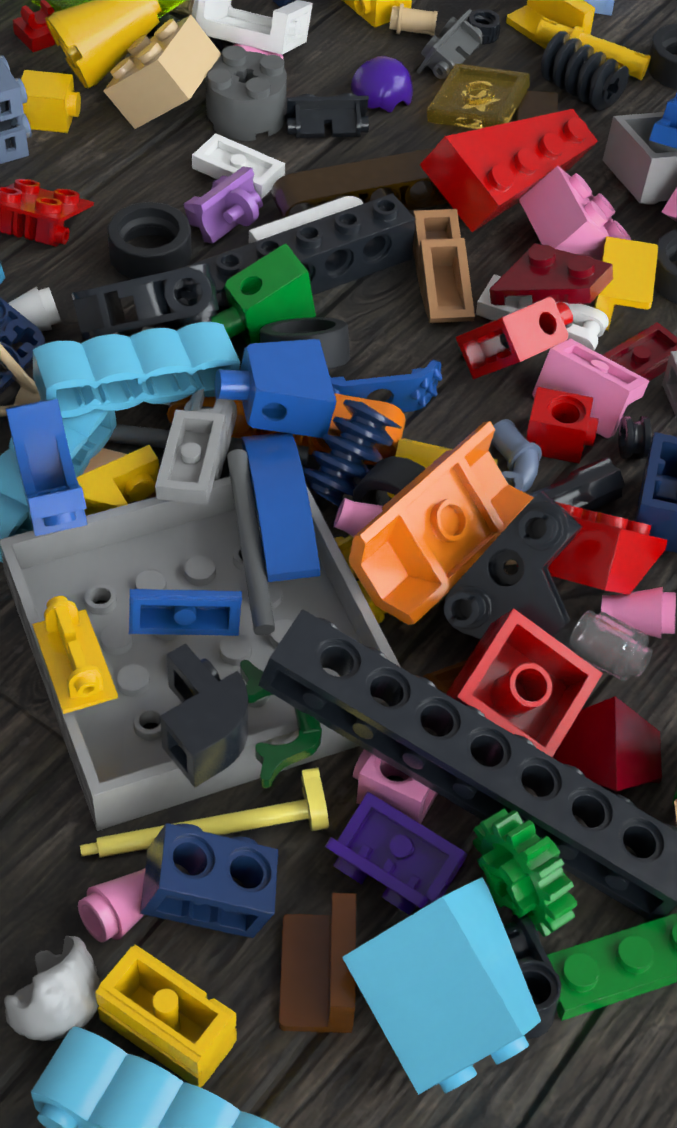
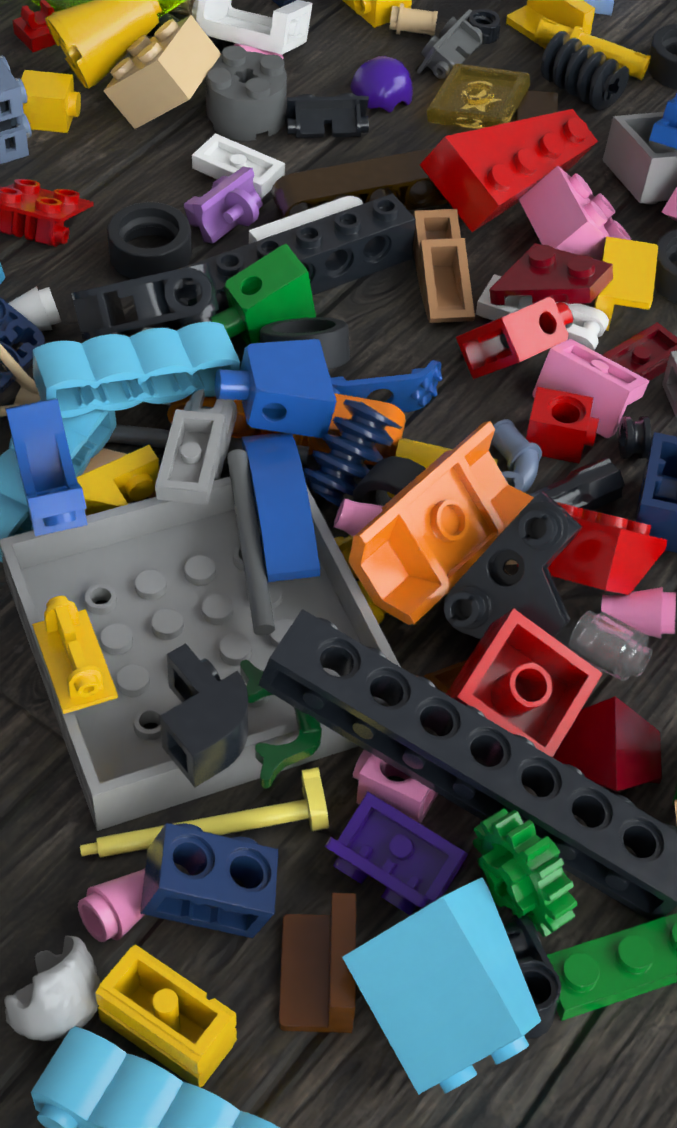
blue slope [129,589,242,636] -> none

